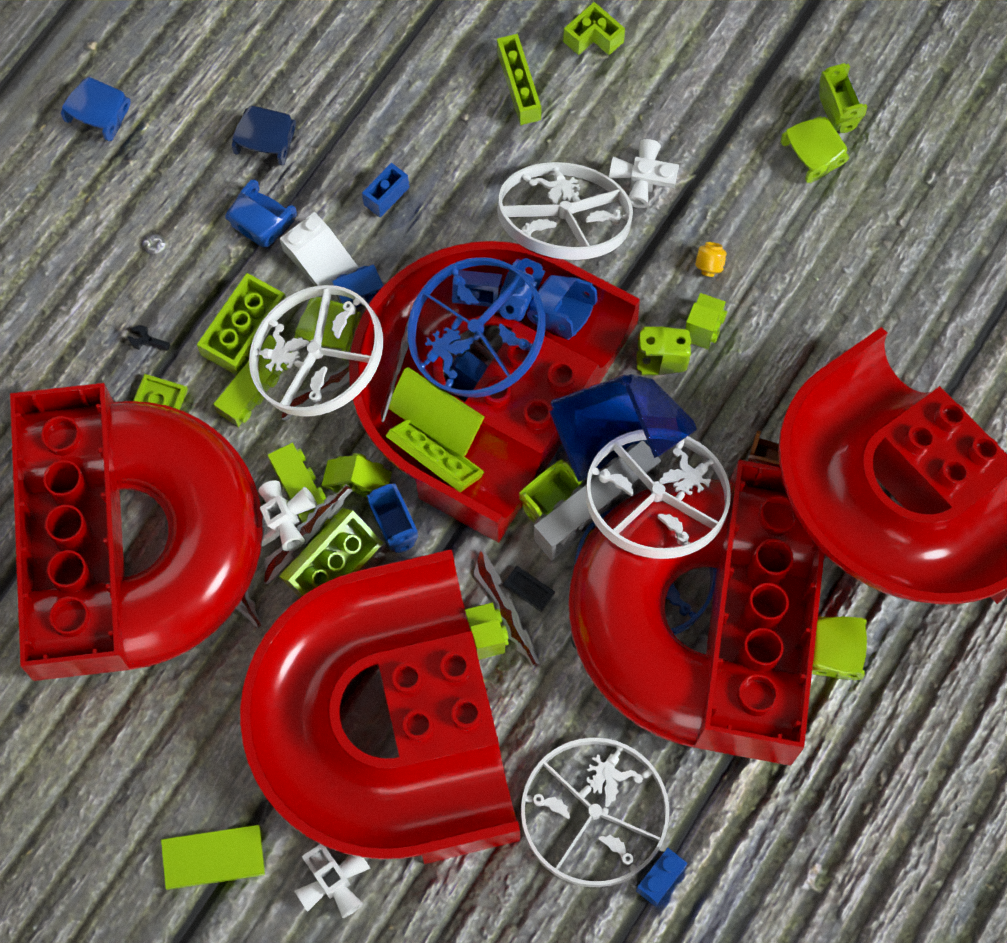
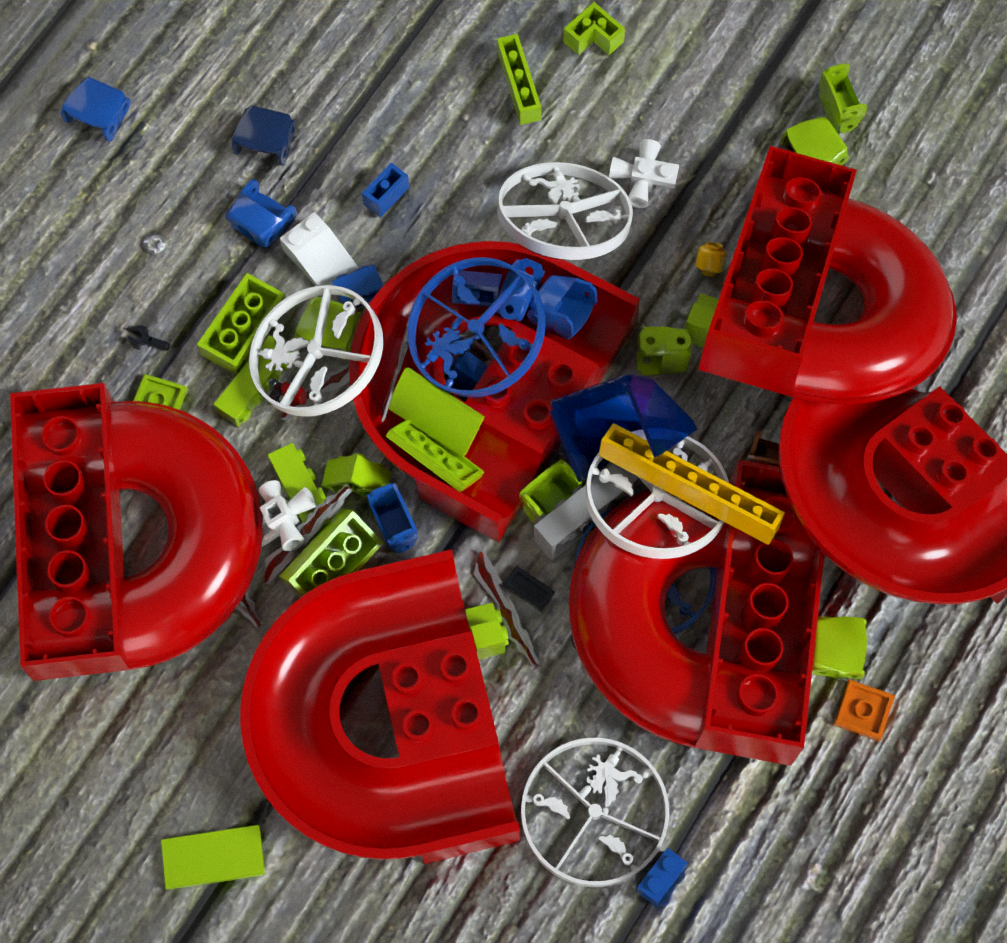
white brick [294,844,370,918] -> none
none -> black bar [267,378,283,405]
none -> red tile [280,382,308,404]
none -> yellow brick [599,423,785,545]
none -> red piece [698,146,957,404]
none -> orange tile [833,679,895,742]

